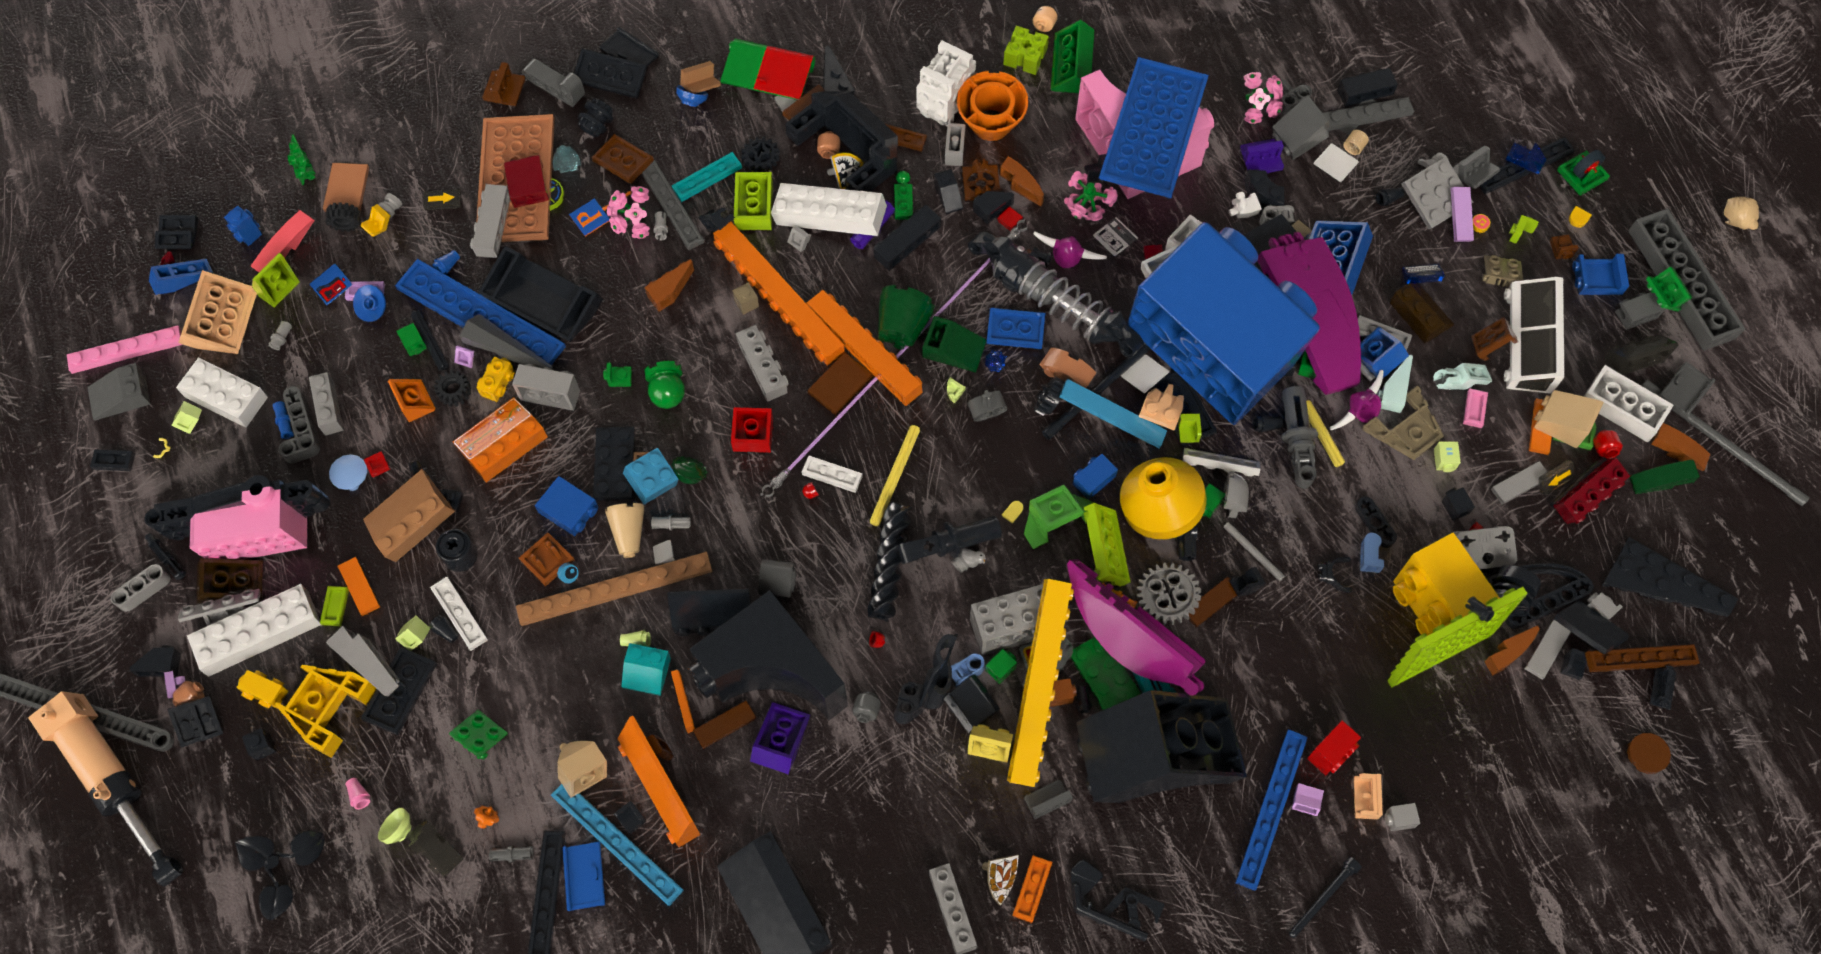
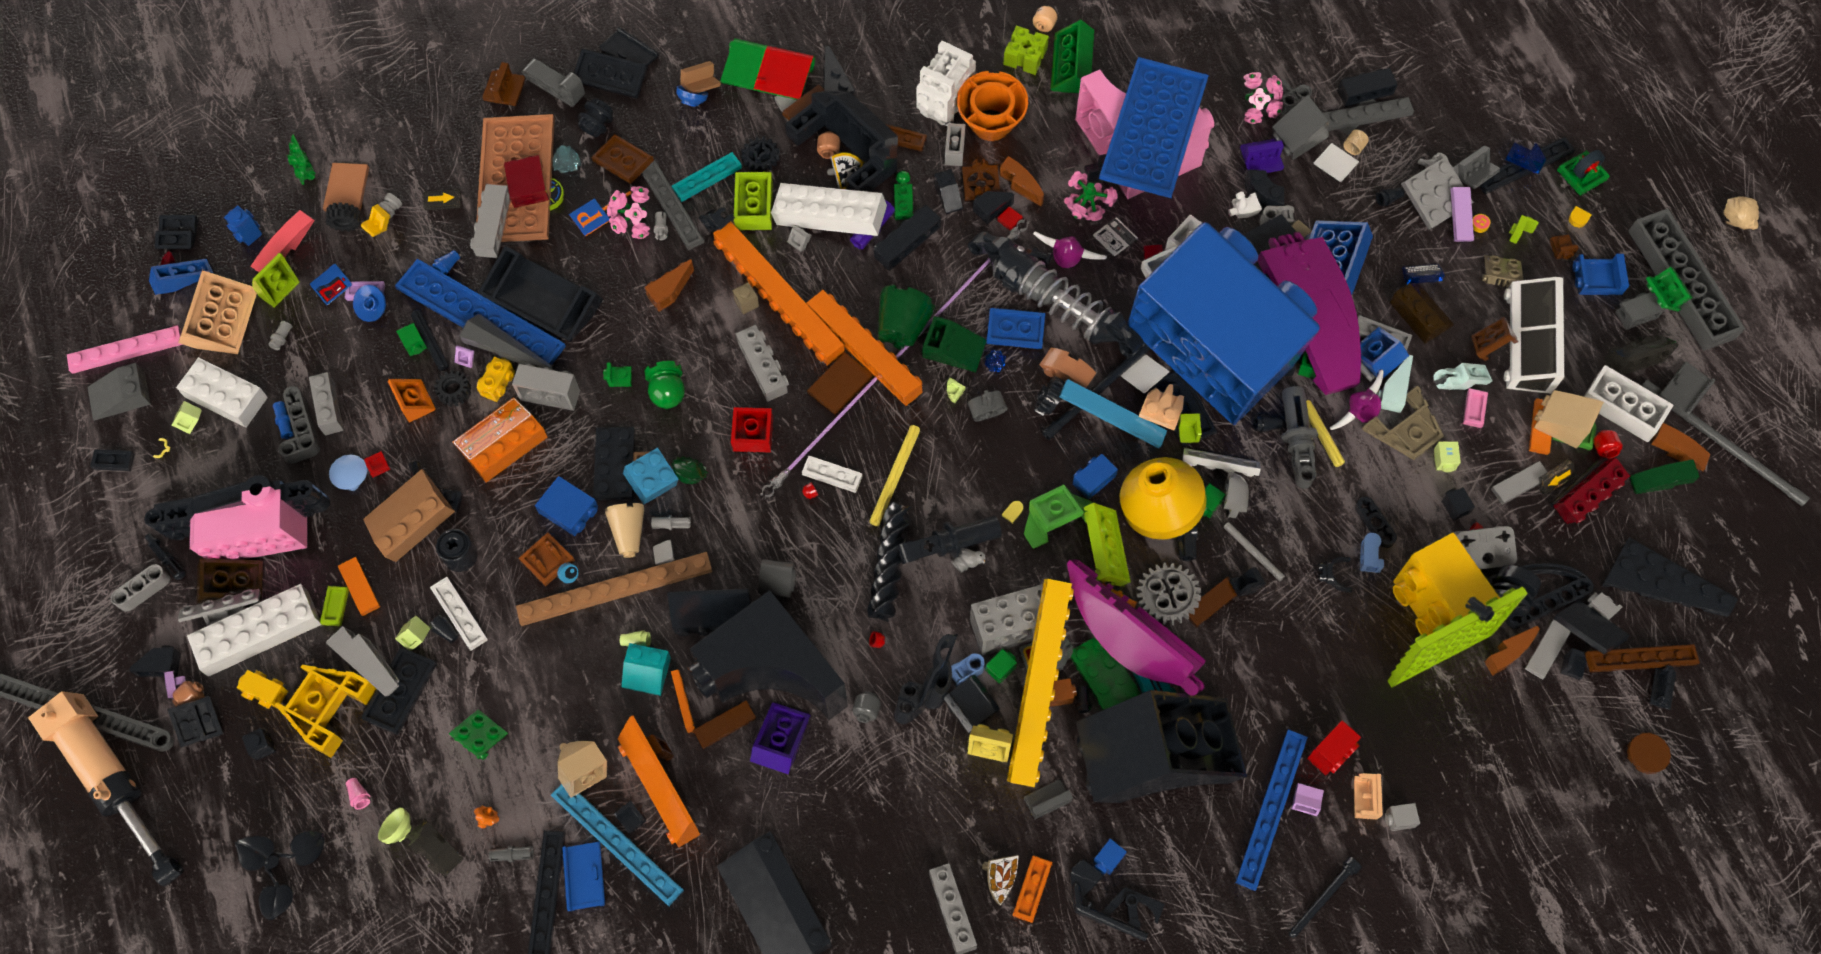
none -> blue brick [1093,839,1127,875]

